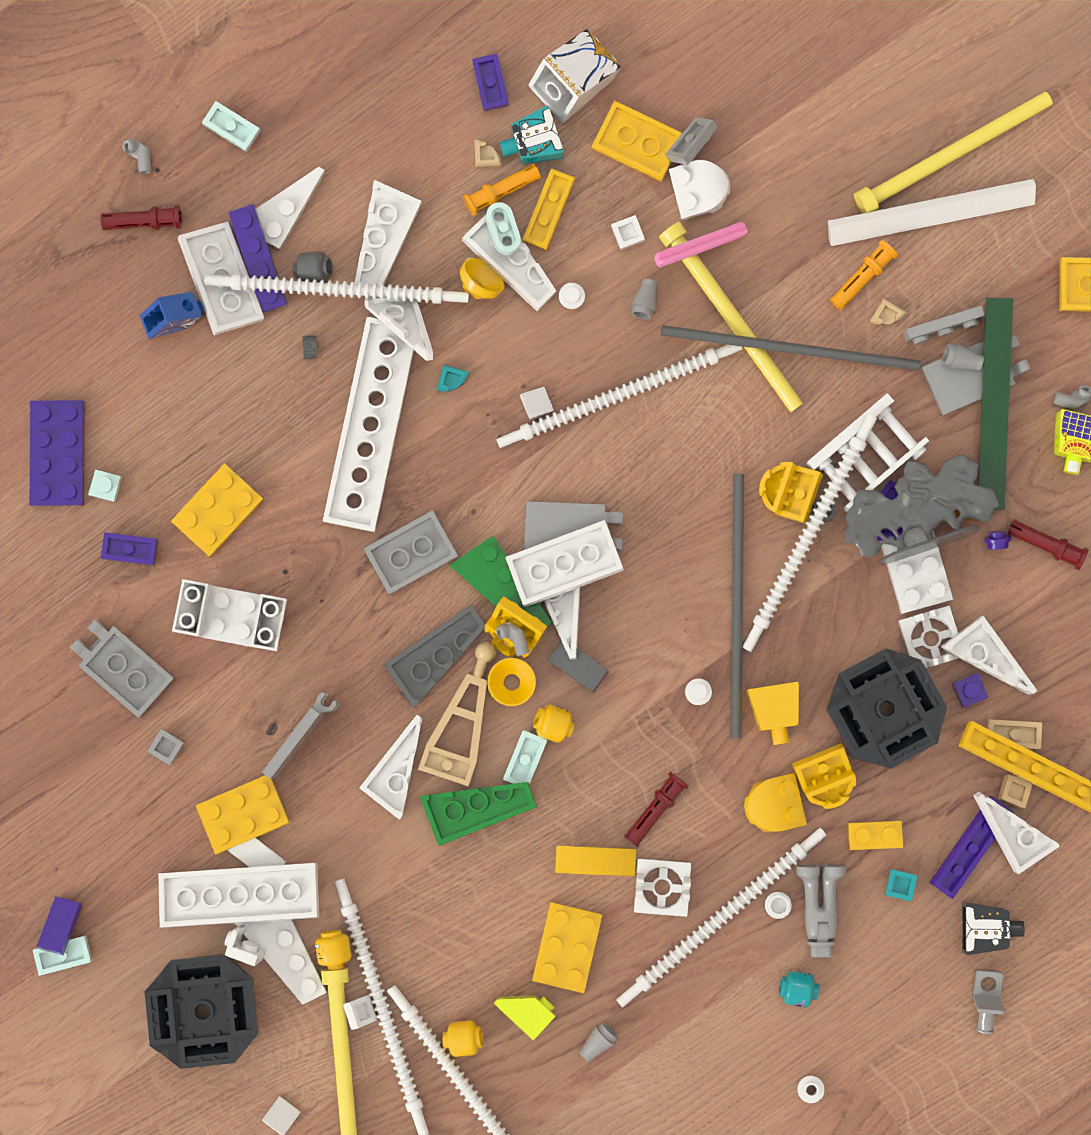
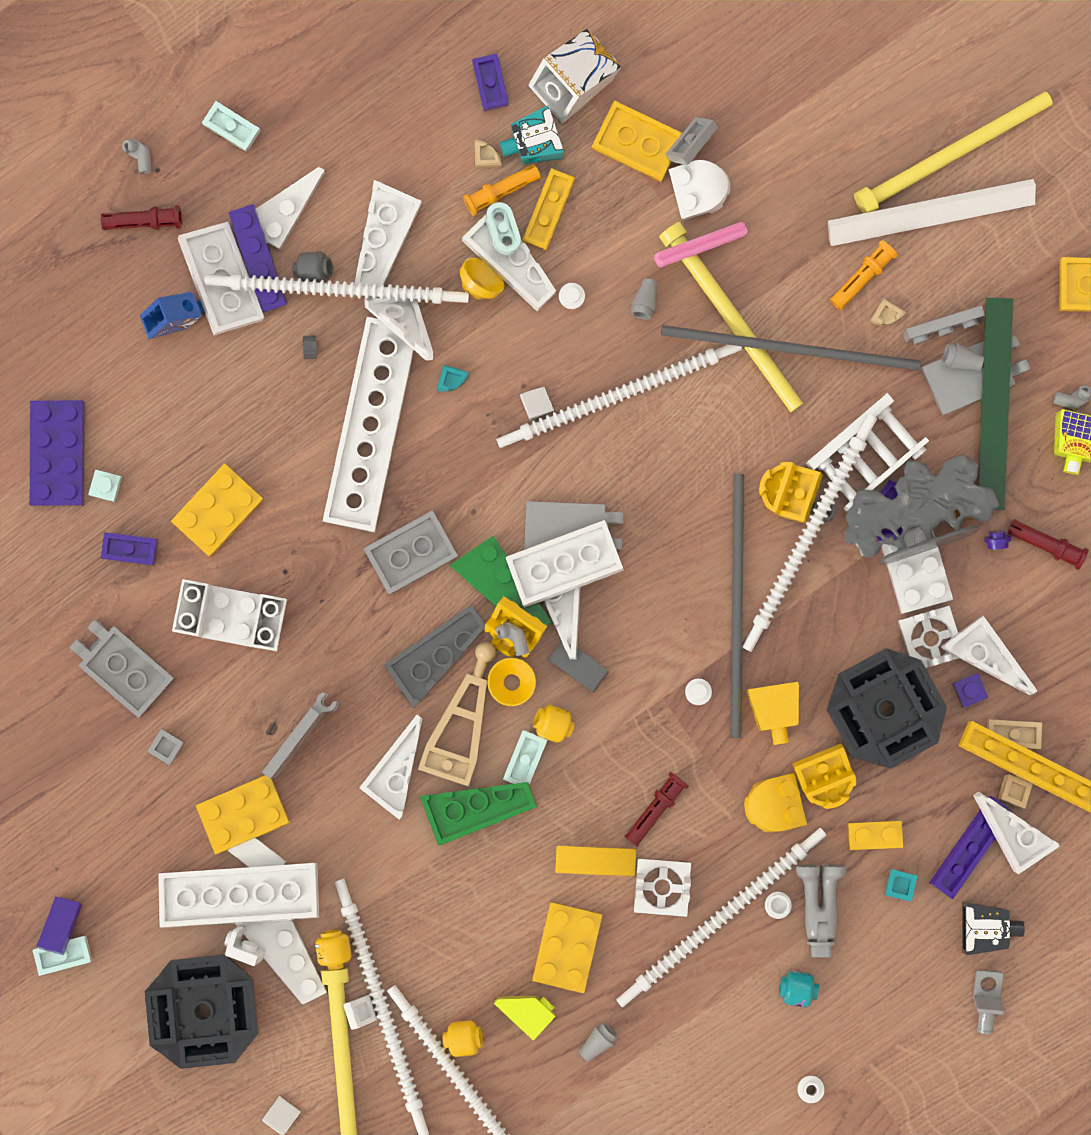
white plate [611,215,645,251] -> none

